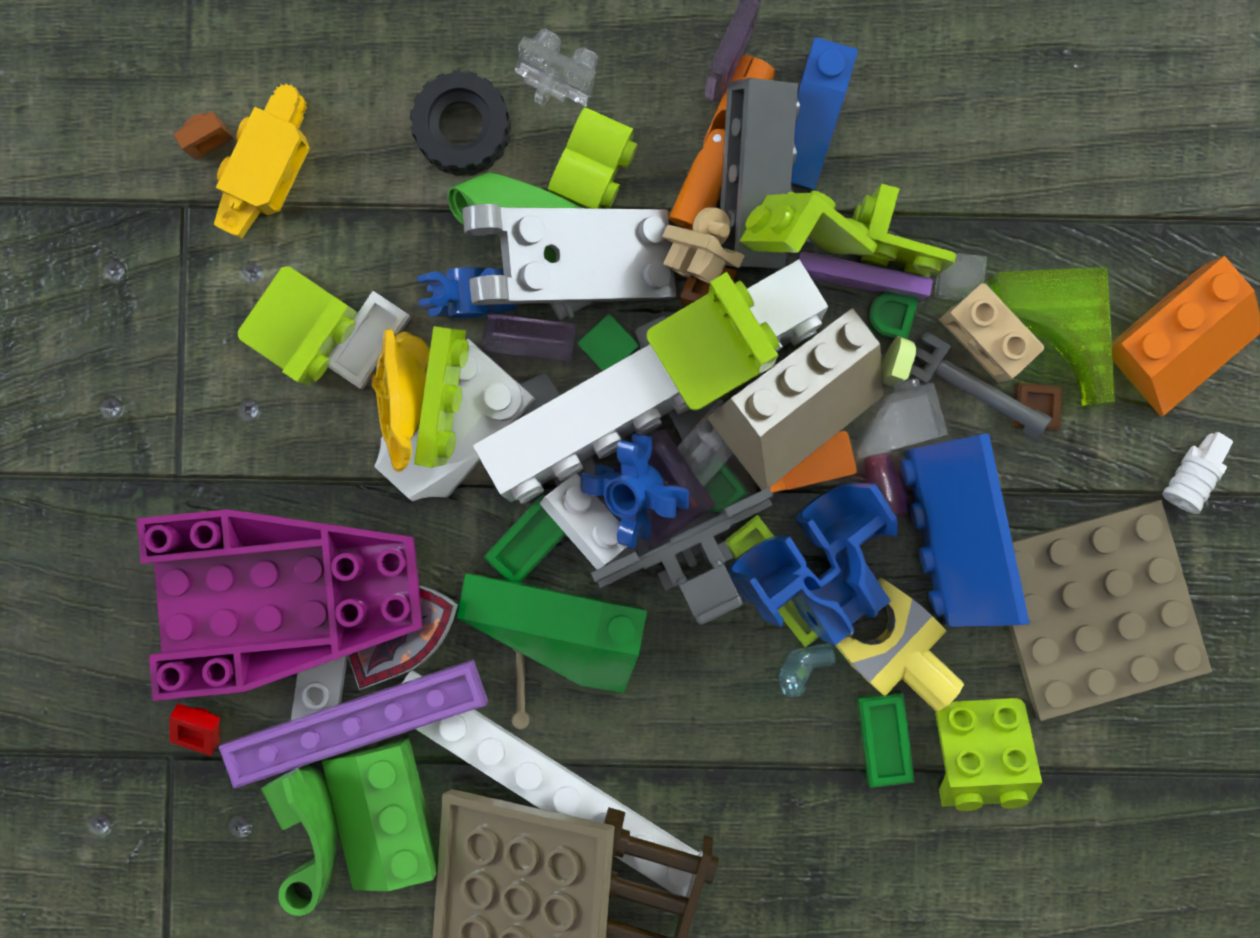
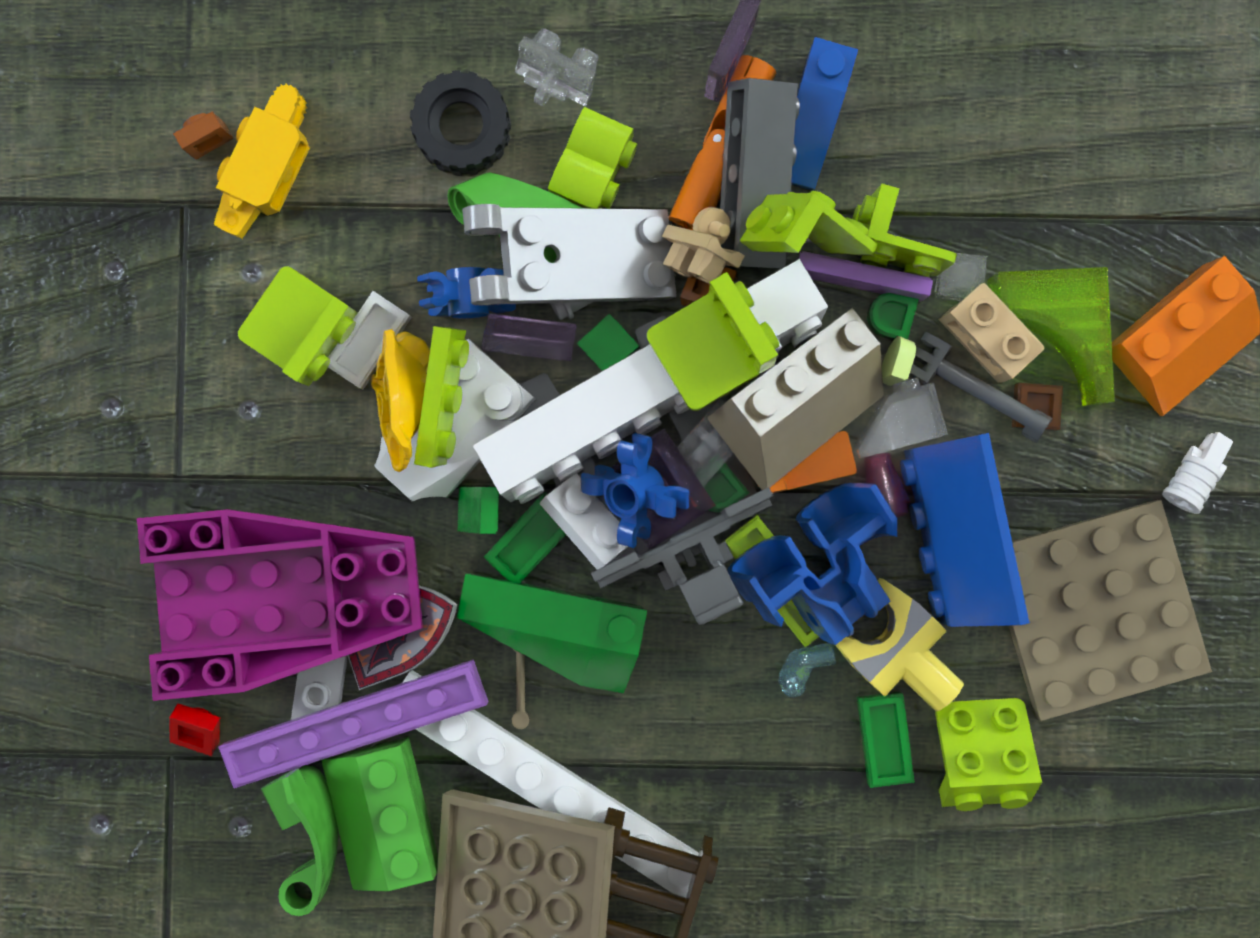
none -> green tile [457,487,499,534]

